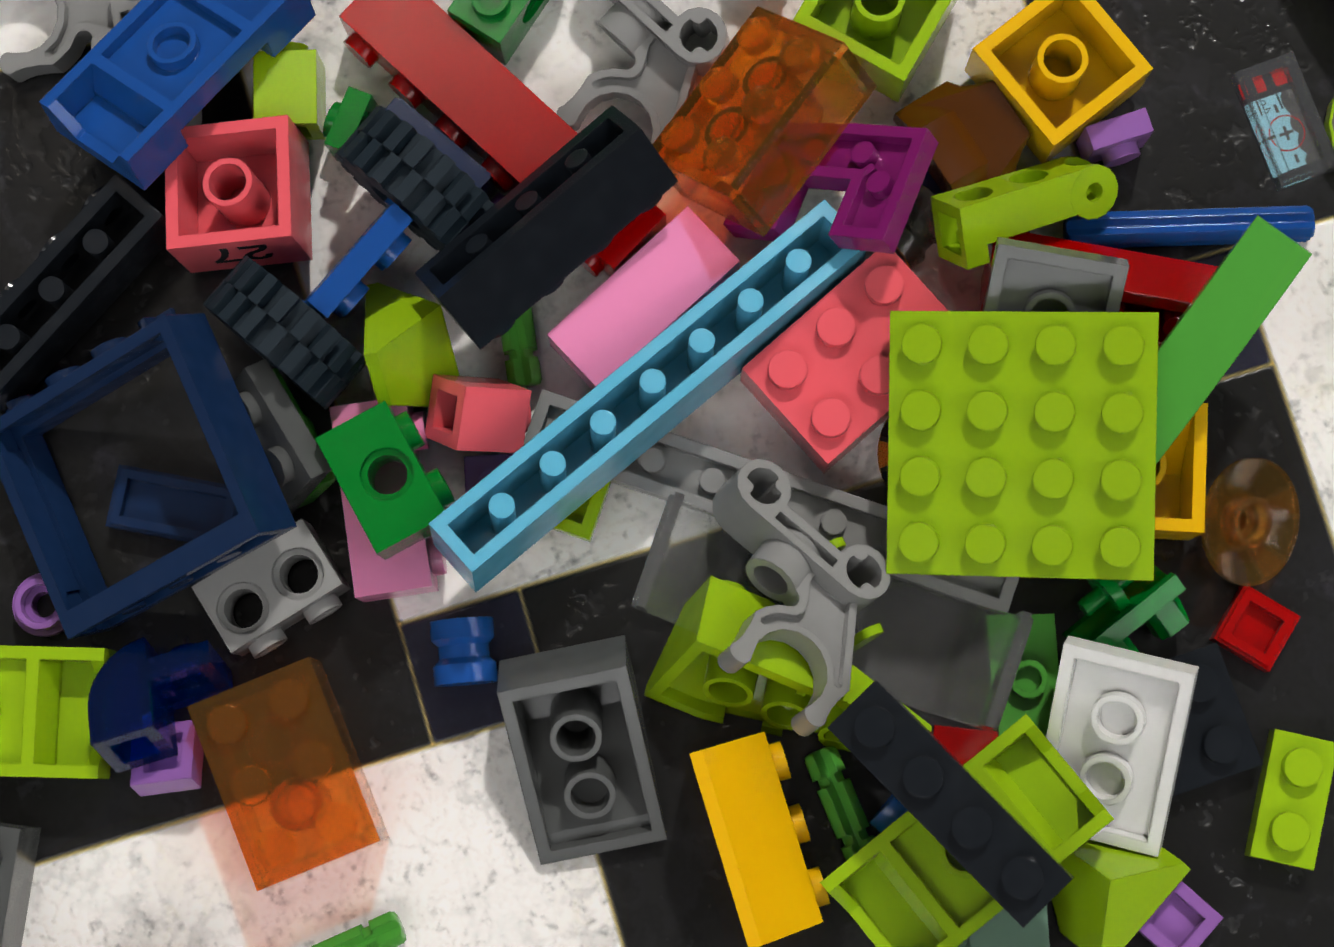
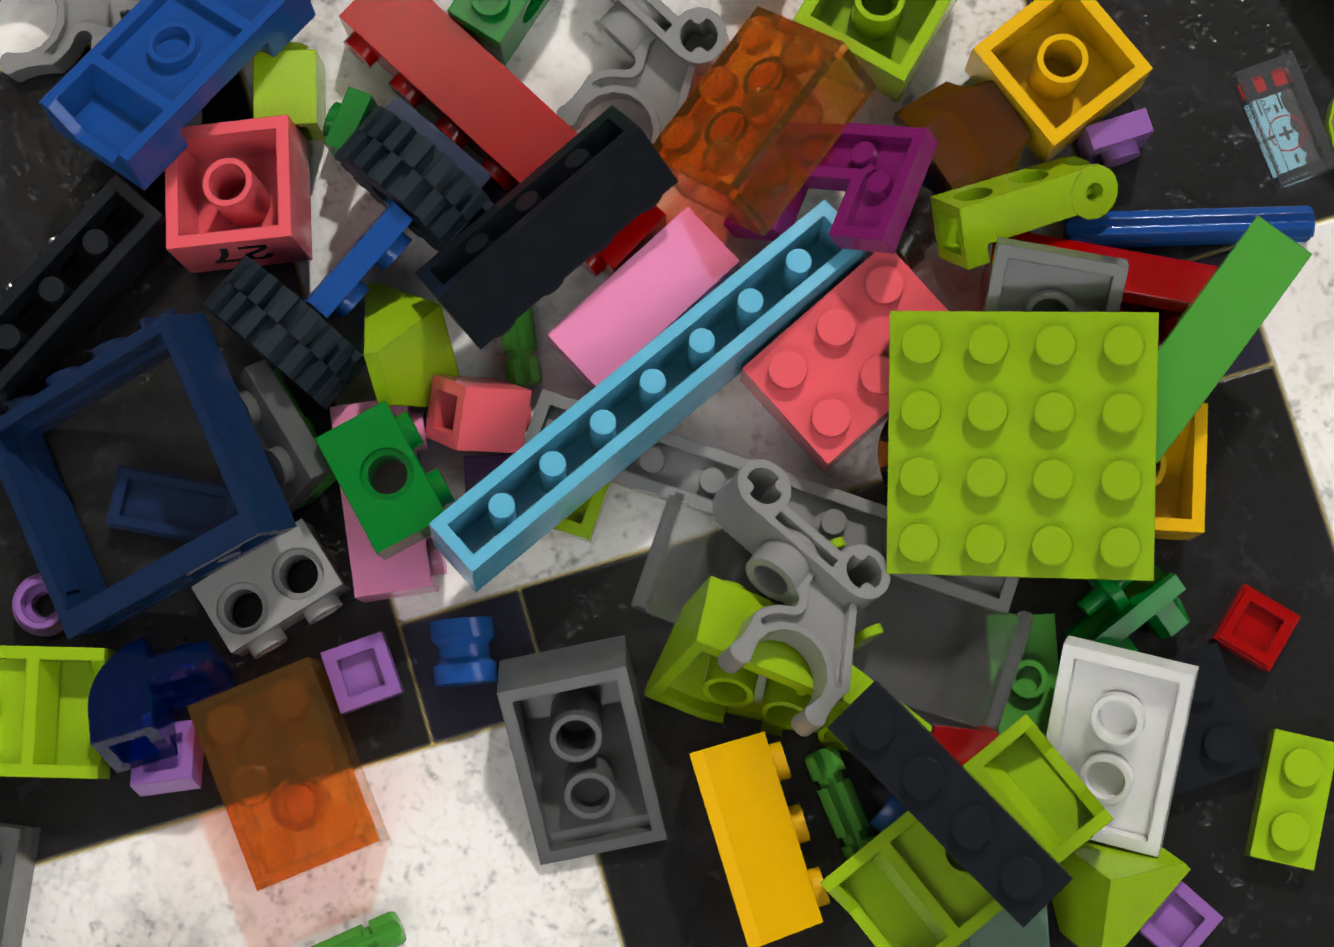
clear orange dish [1201,458,1300,586] -> none
none -> medium lavender plate [320,631,405,715]

